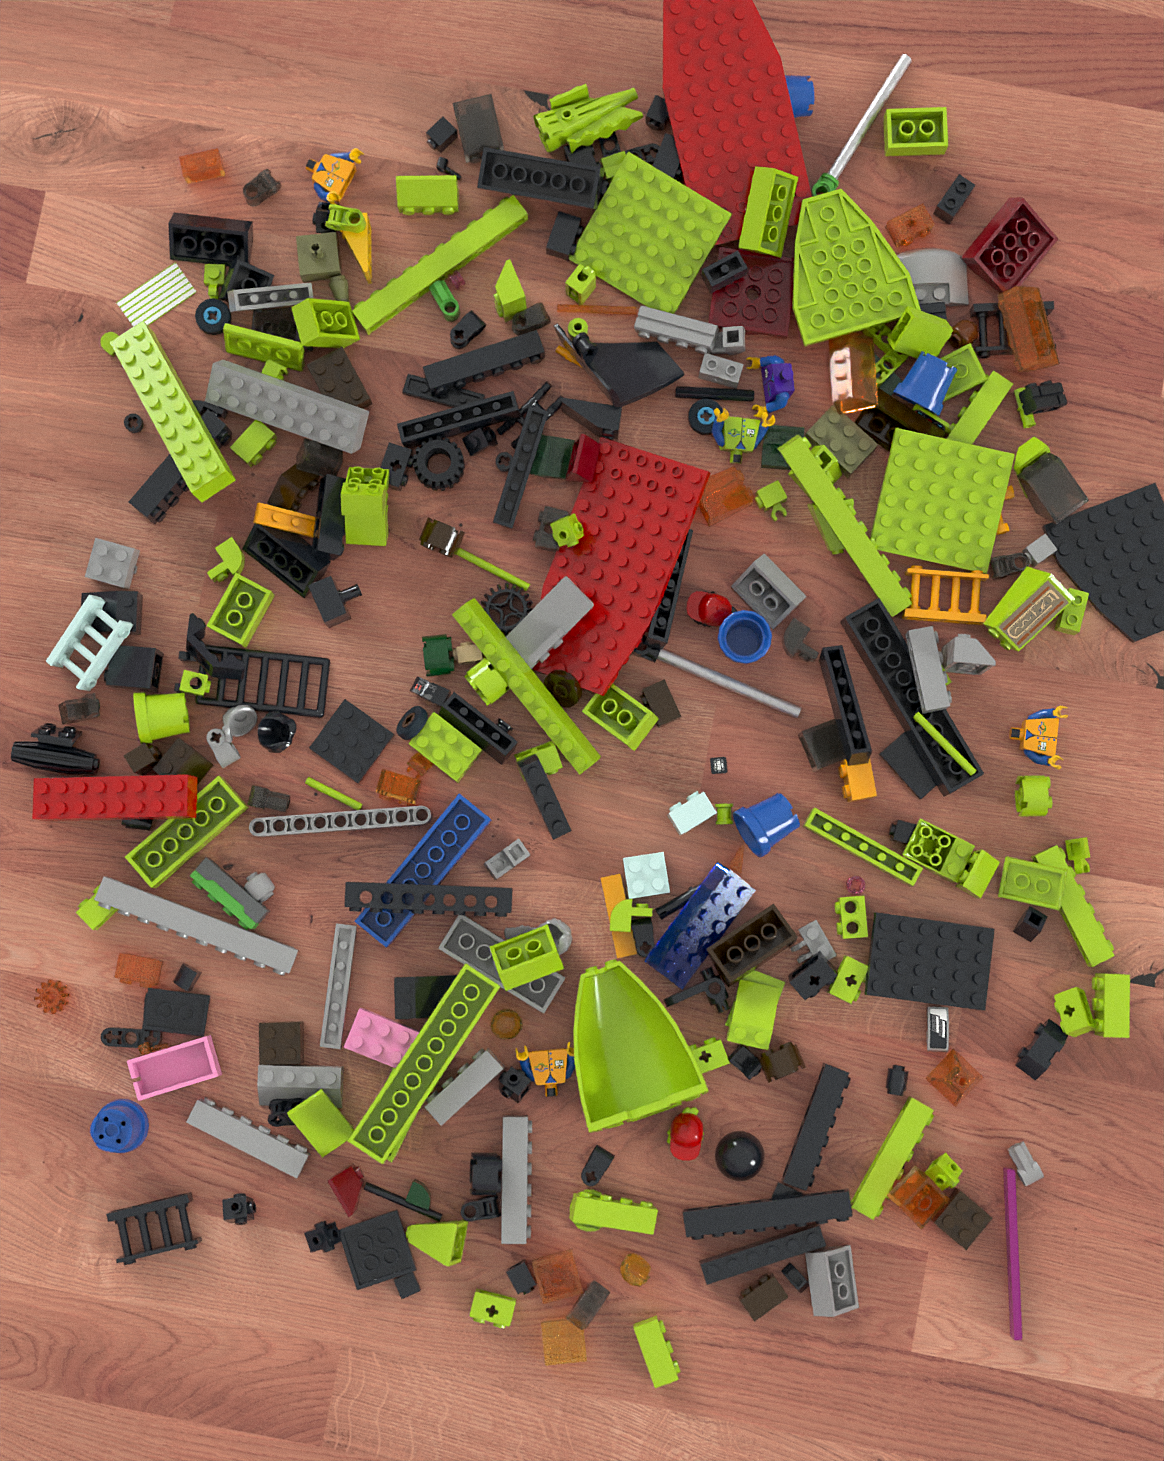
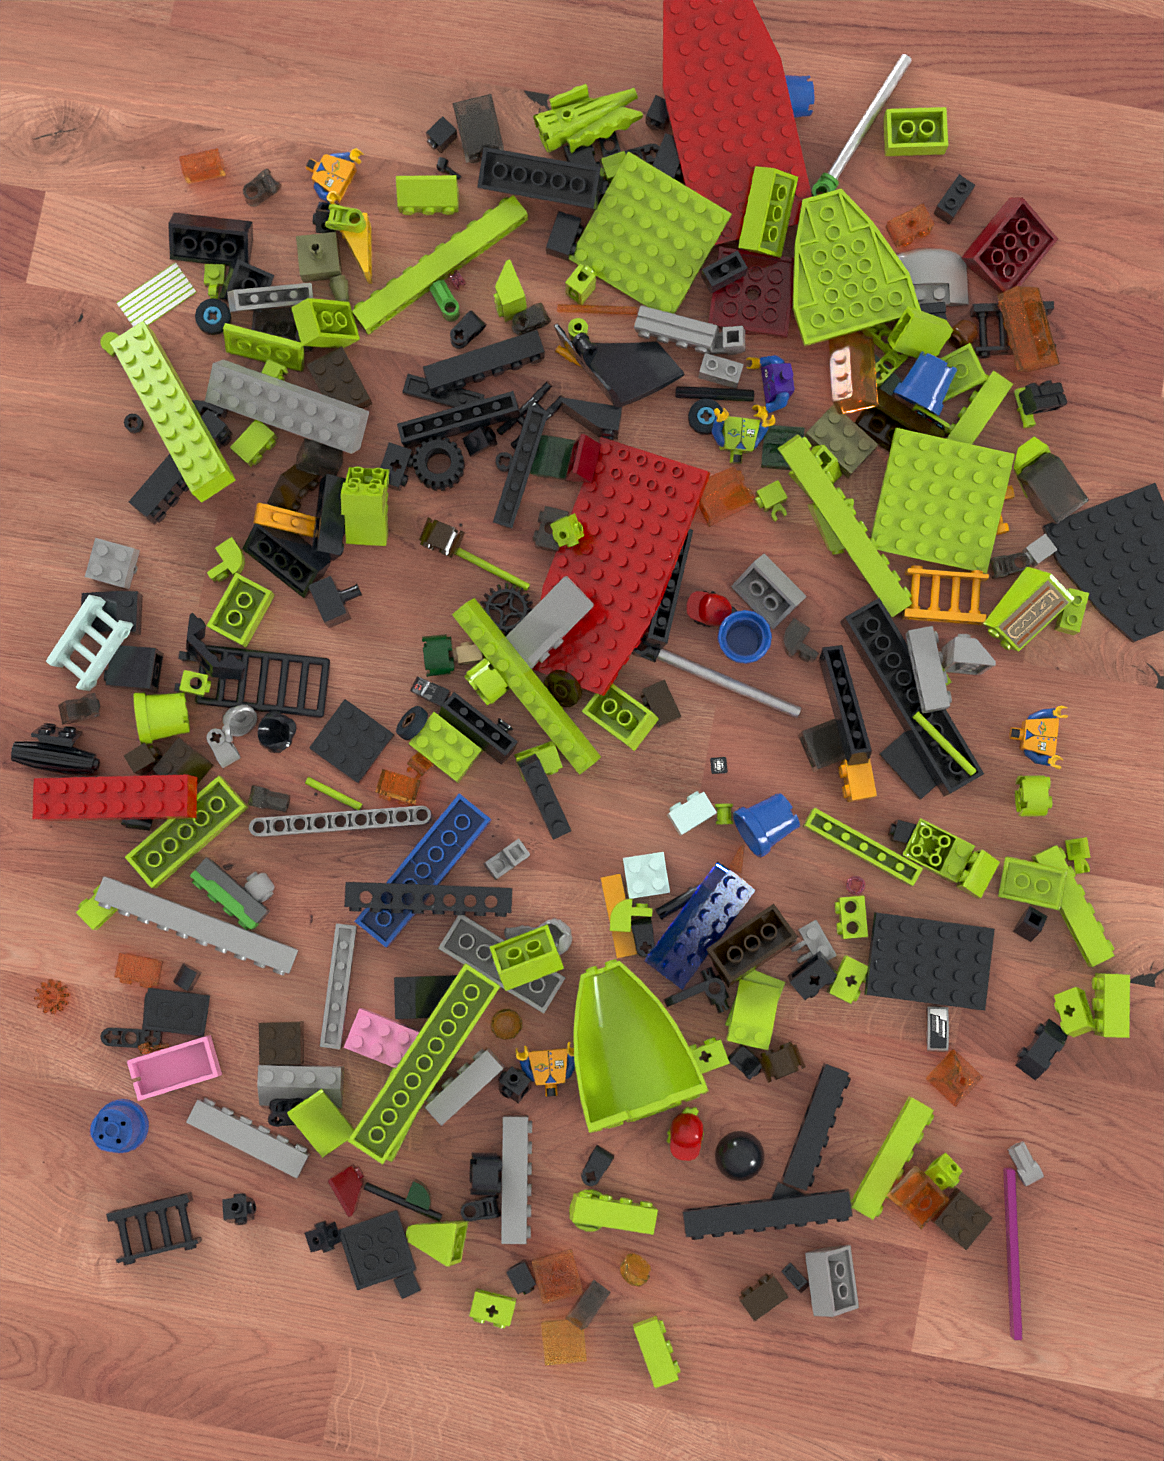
black brick [699,1223,826,1285] -> none
black brick [885,1065,909,1096] -> none

